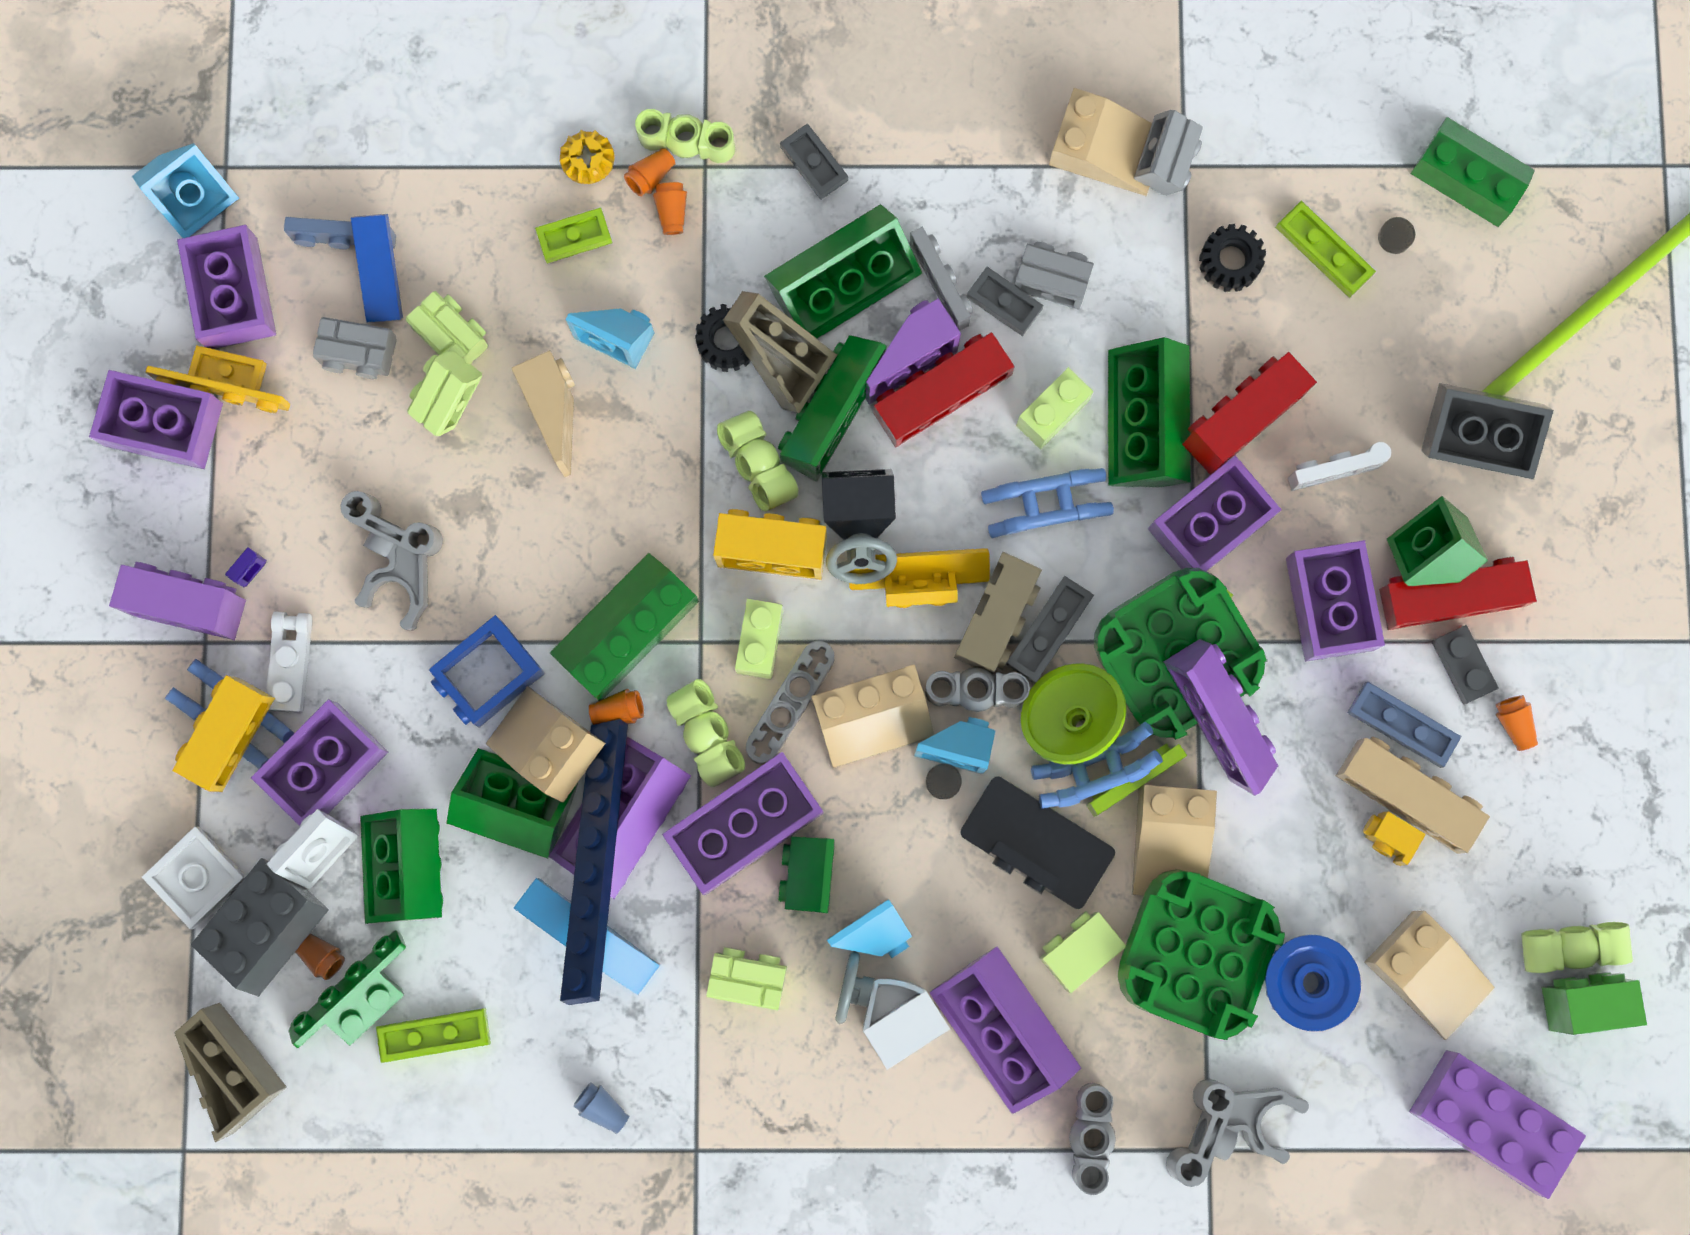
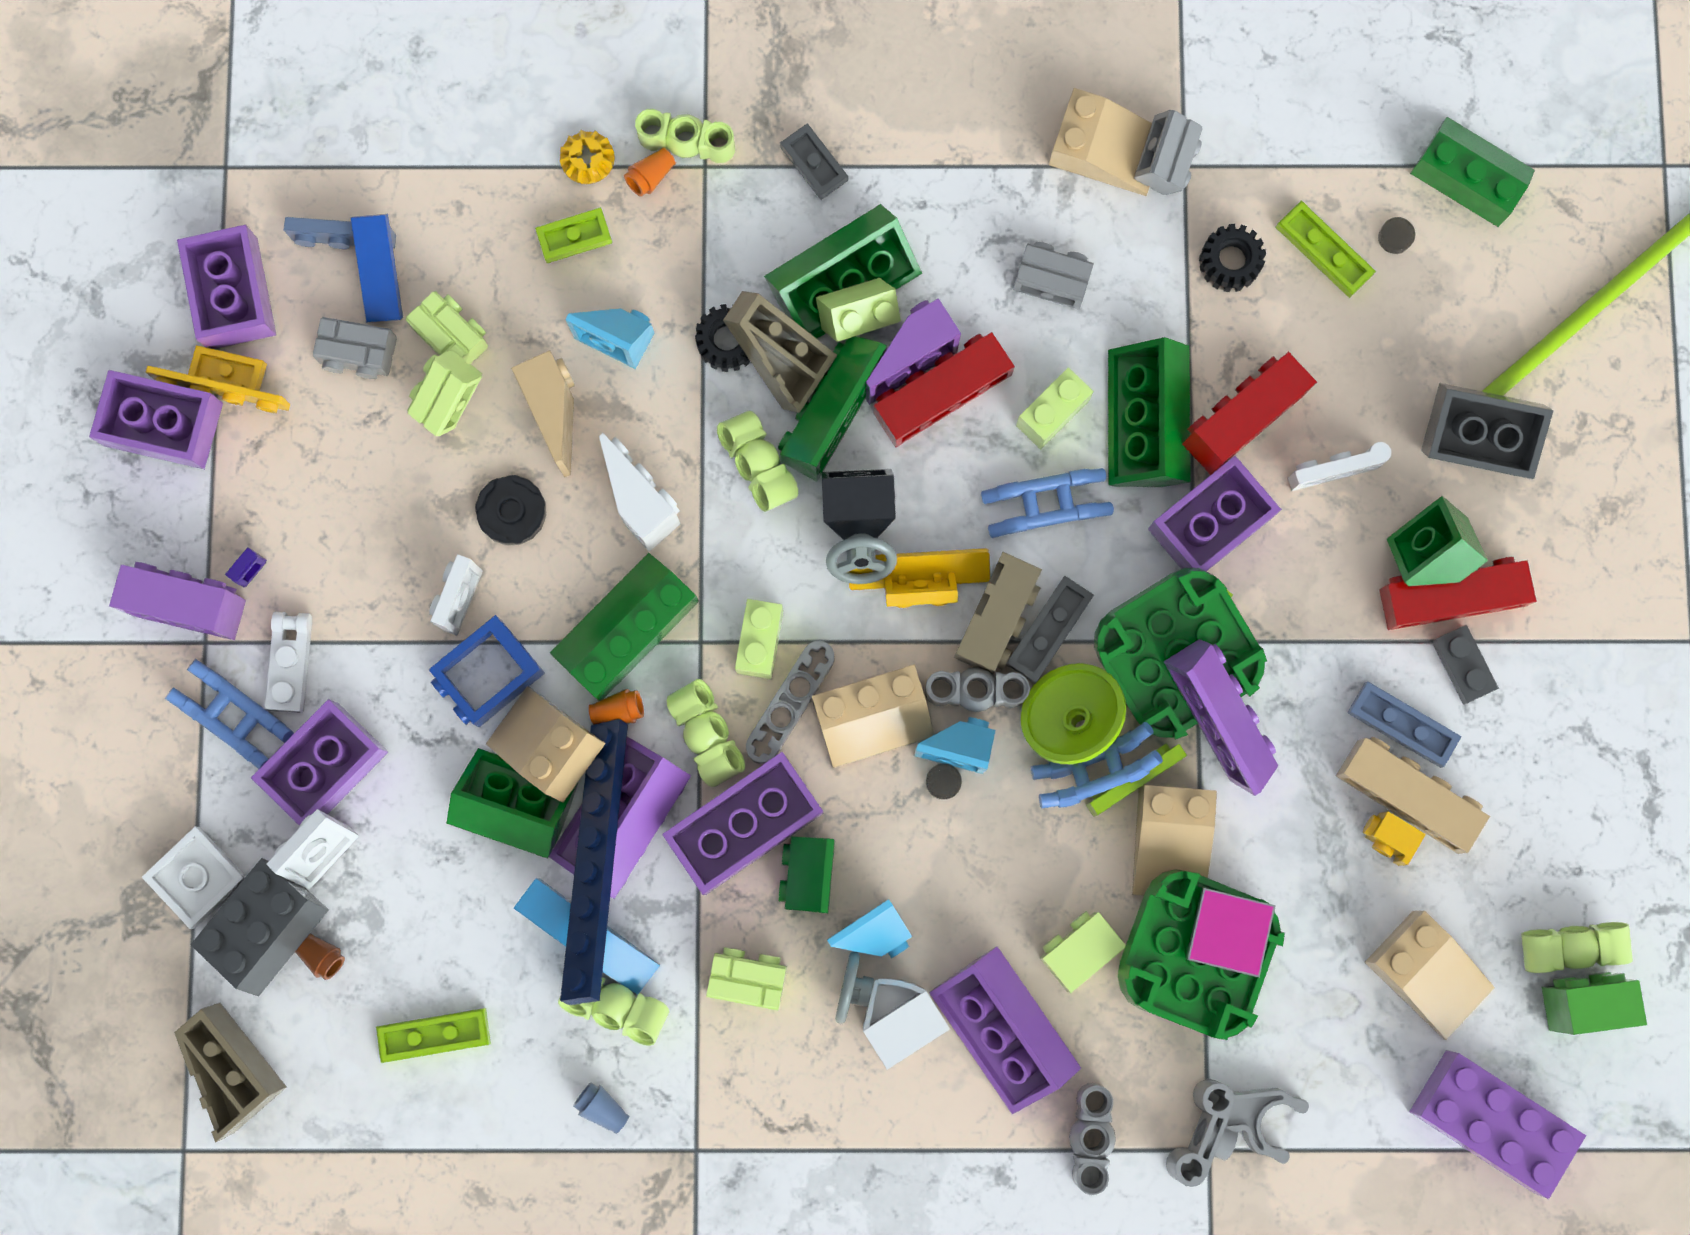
medium azure slope [132,143,239,238] -> none
yellow brick [172,675,275,792] -> none
bracket [288,930,406,1048] -> none
light grey piece [341,491,443,631] -> none
green slope [360,809,443,924] -> none
orange cone [653,182,687,235] -> none
yellow brick [713,509,827,580] -> none
light grey plate [909,226,973,331] -> none
black bracket [960,776,1115,909] -> none
dark grey plate [966,267,1044,336] -> none
blue gear [1264,935,1361,1031] -> none
medium lavender brick [1286,540,1385,662] -> none
orange cone [1496,695,1538,751] -> none
none -> white plate [429,554,483,636]
none -> black tile [475,475,546,545]
none -> yellowish green piece [558,977,669,1046]
none -> white slope [599,433,680,552]
none -> yellowish green brick [816,278,901,342]
none -> dark pink tile [1186,887,1276,978]

